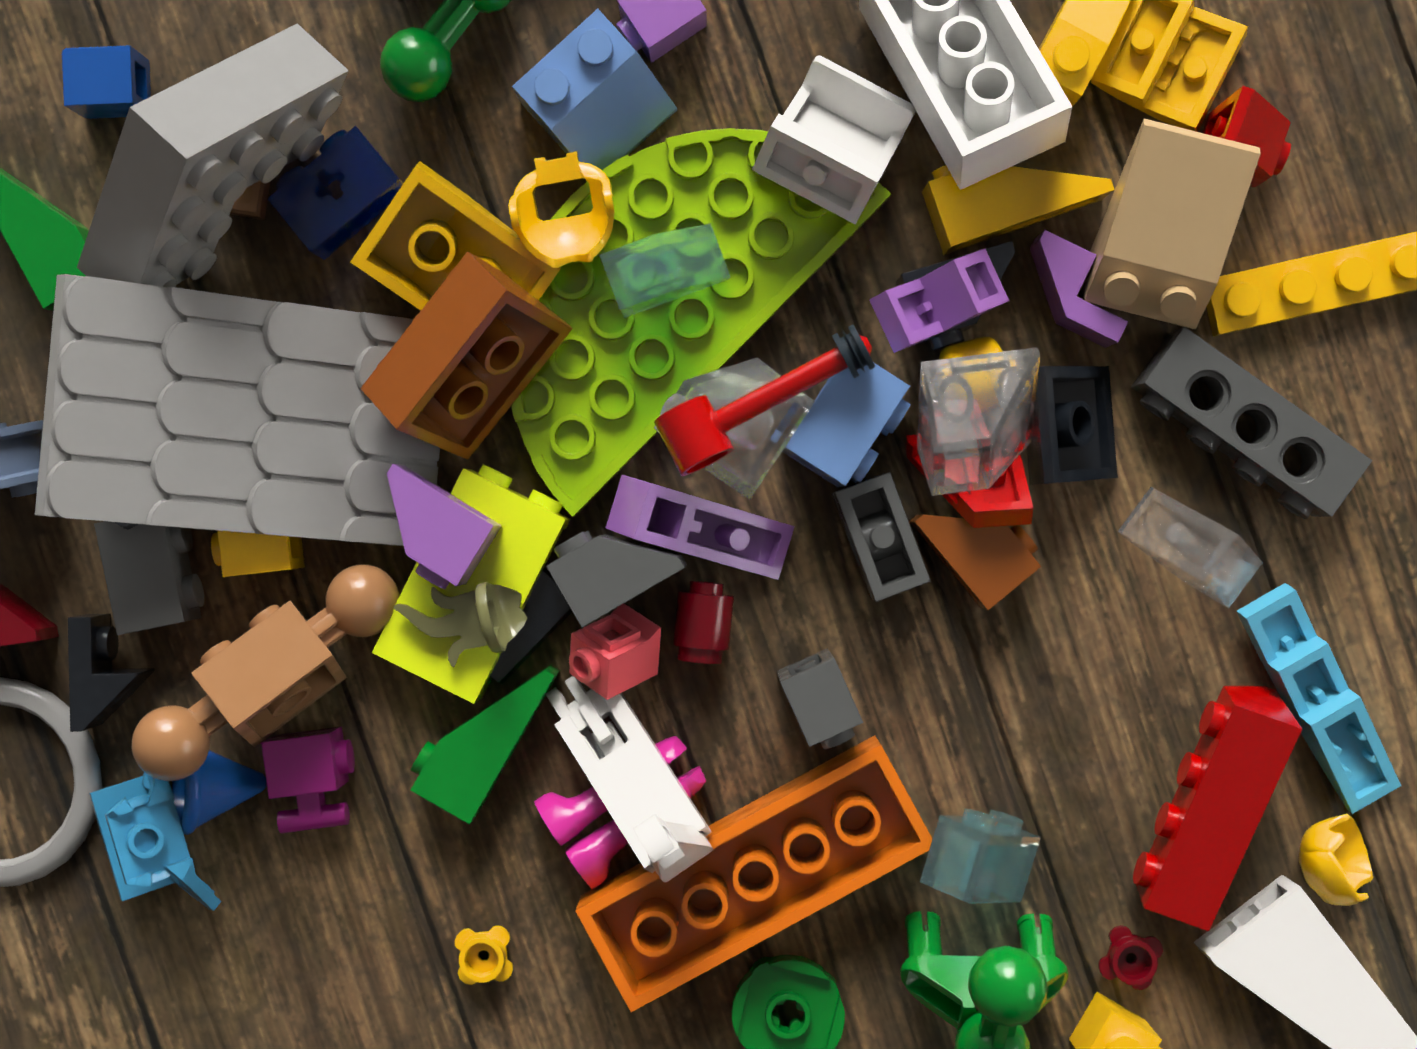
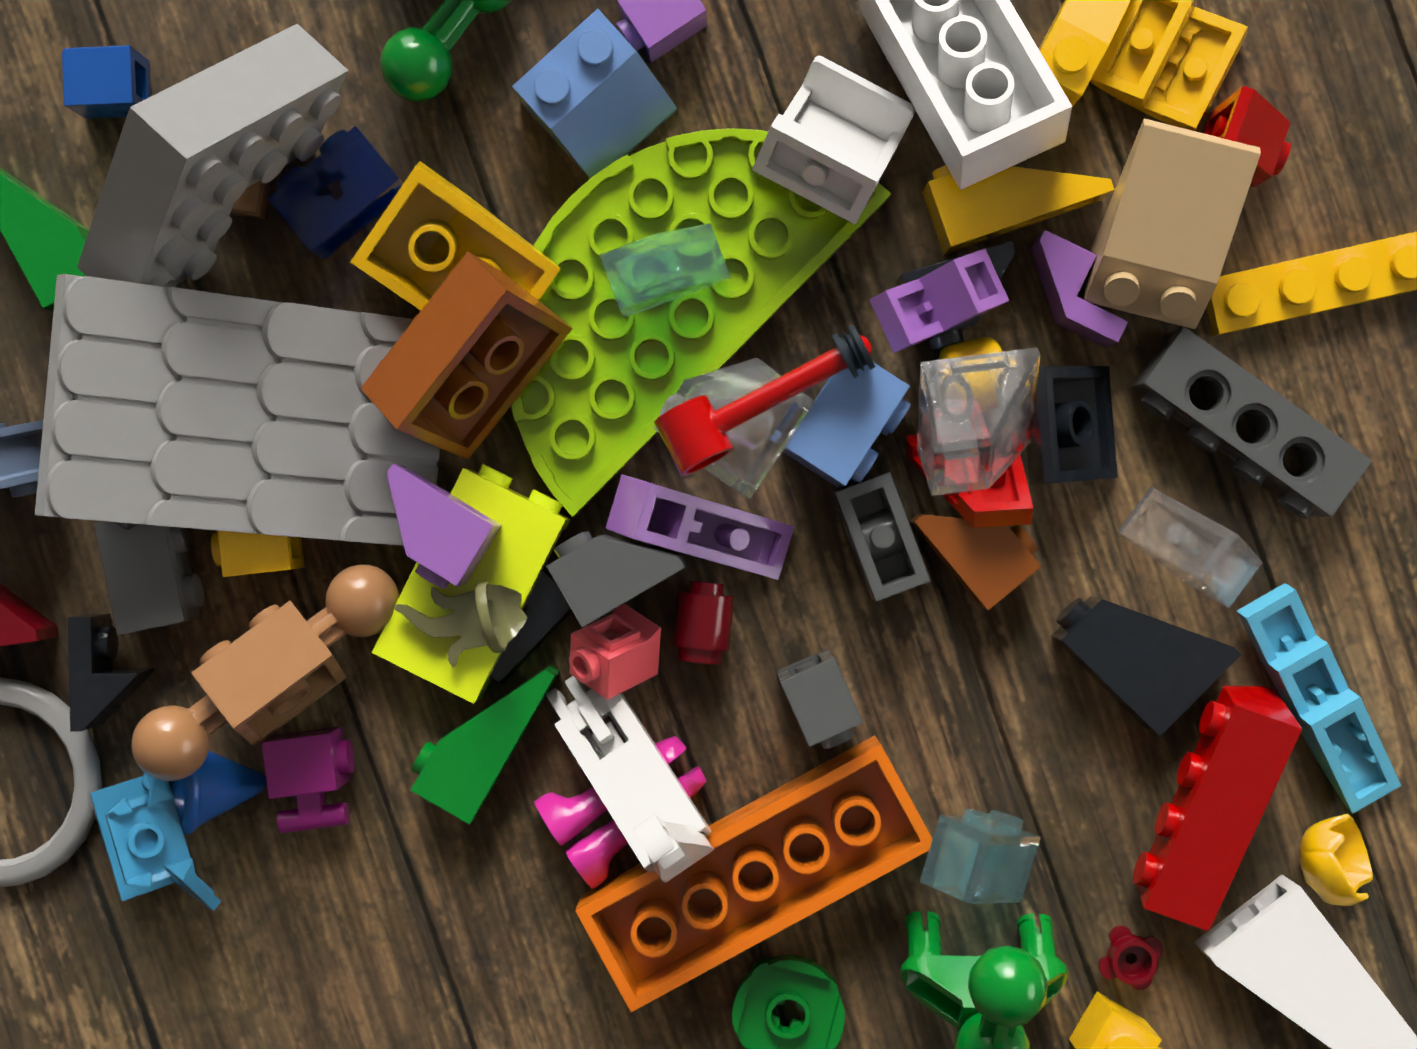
yellow plate [455,925,513,985] -> none
yellow helmet [508,151,615,268] -> none
none -> black slope [1051,596,1241,736]

